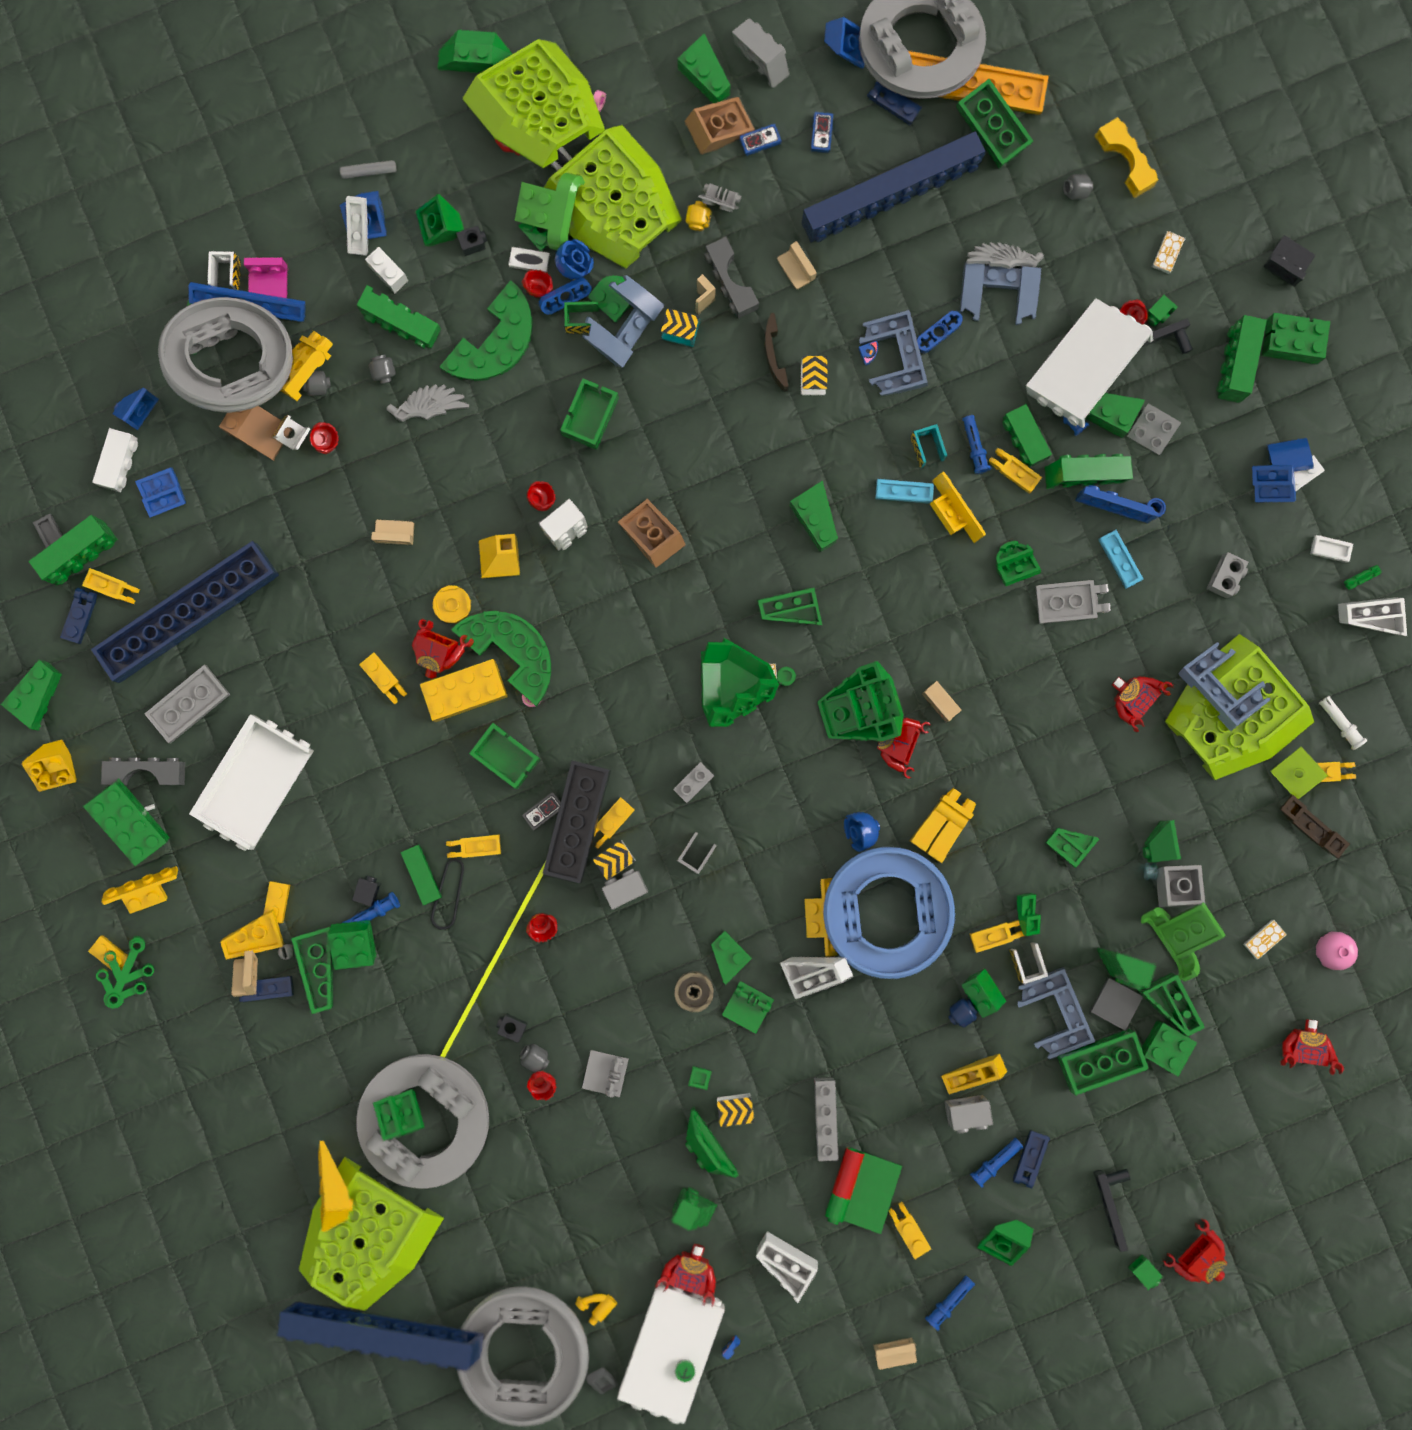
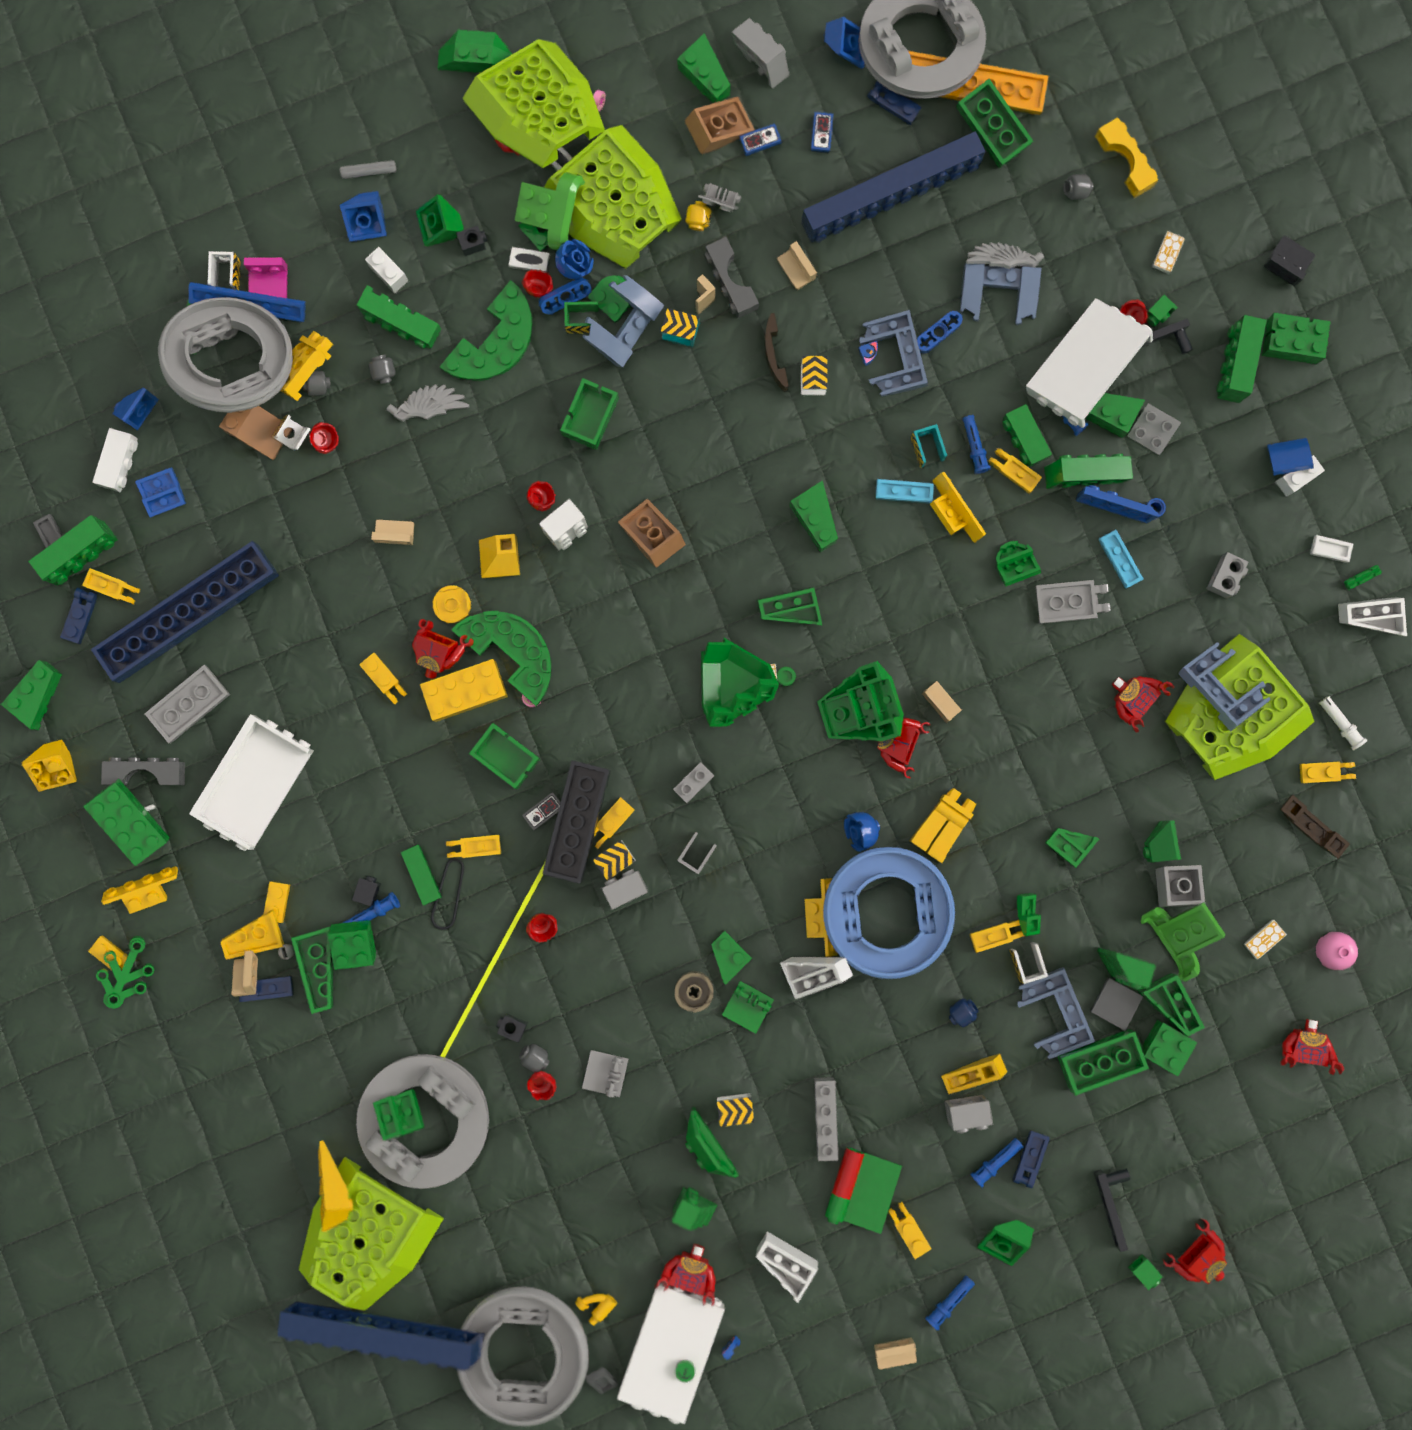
white plate [346,196,368,255] -> none
green tile [688,1066,712,1090] -> none
green brick [961,969,1006,1018] -> none
clear light blue bush [1144,863,1158,880] -> none
blue slope [1252,465,1296,502] -> none
lime plate [1270,746,1328,799] -> none

